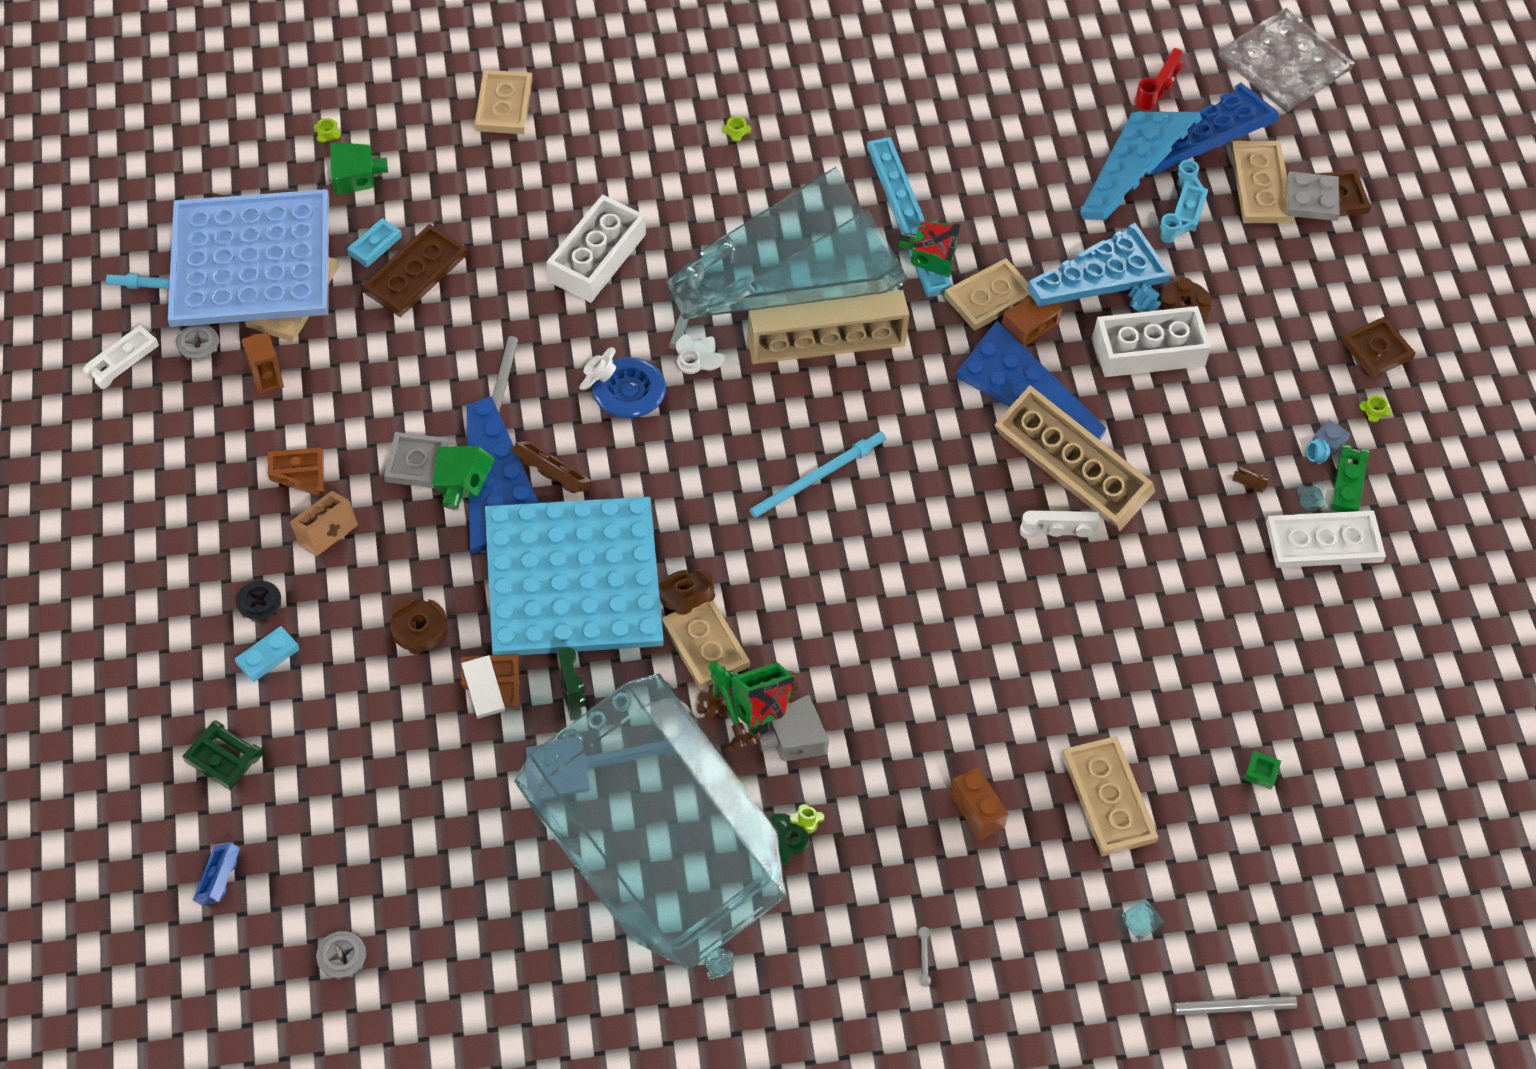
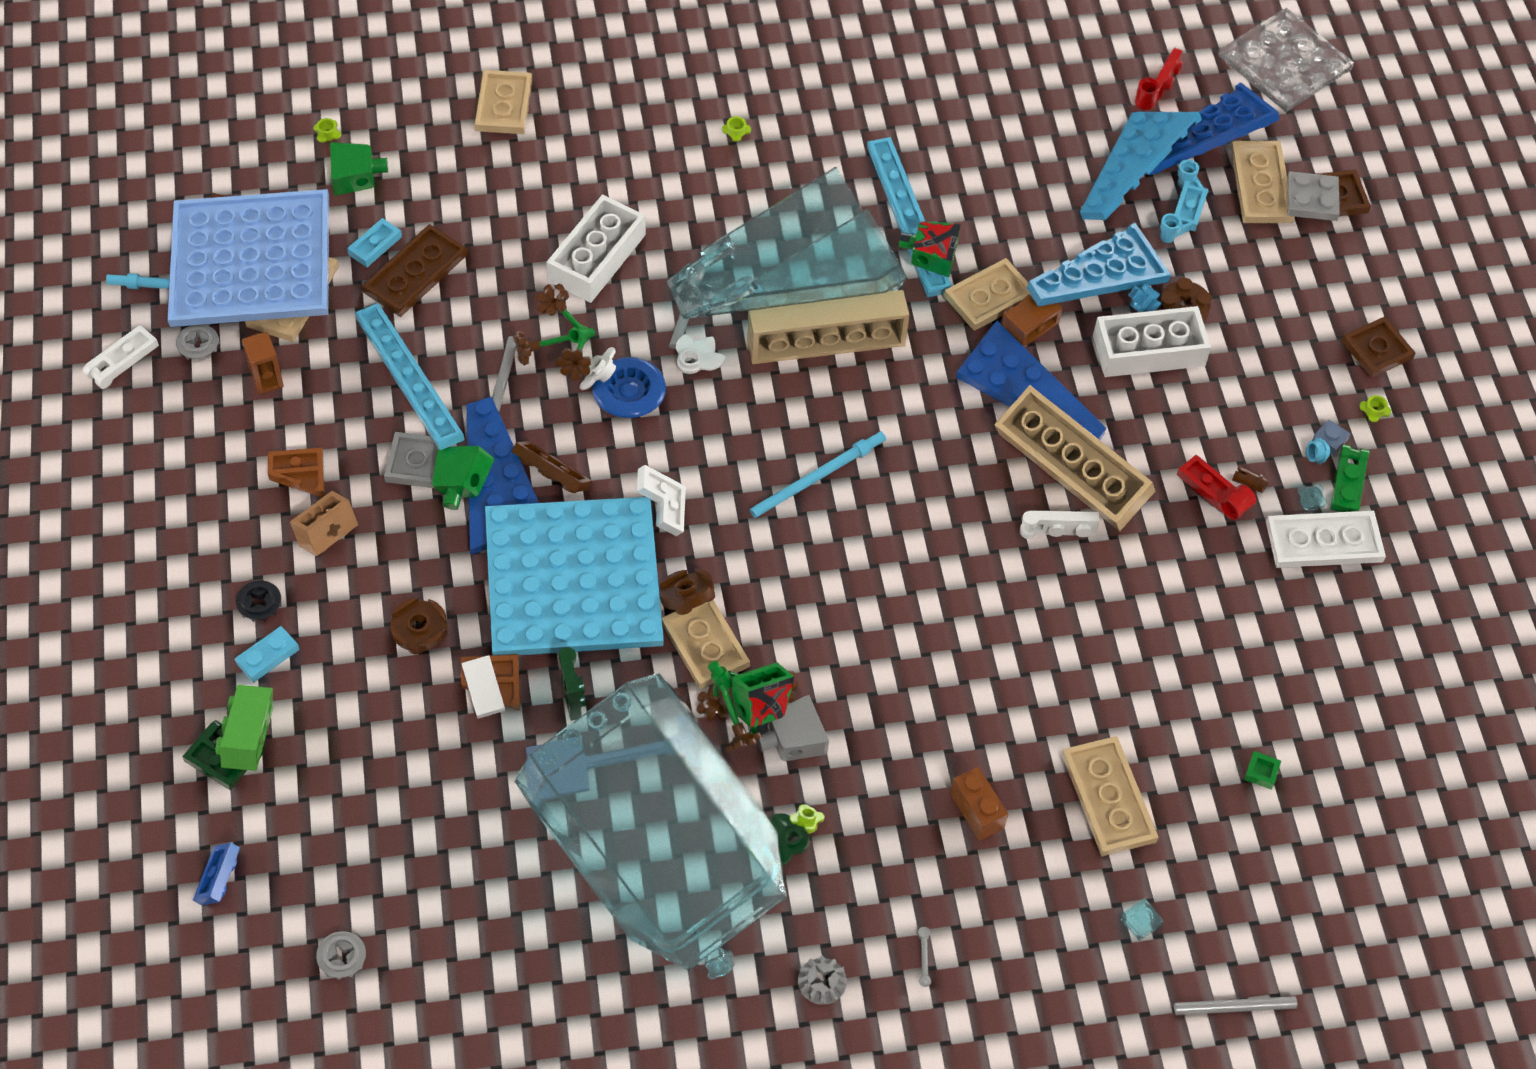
none -> bright green brick [216,685,273,771]
none -> medium azure tile [355,303,464,450]
none -> reddish brown plant [513,283,595,381]
none -> white plate [637,465,686,536]
none -> light grey gear [798,956,847,1004]
none -> red plate [1177,454,1257,520]

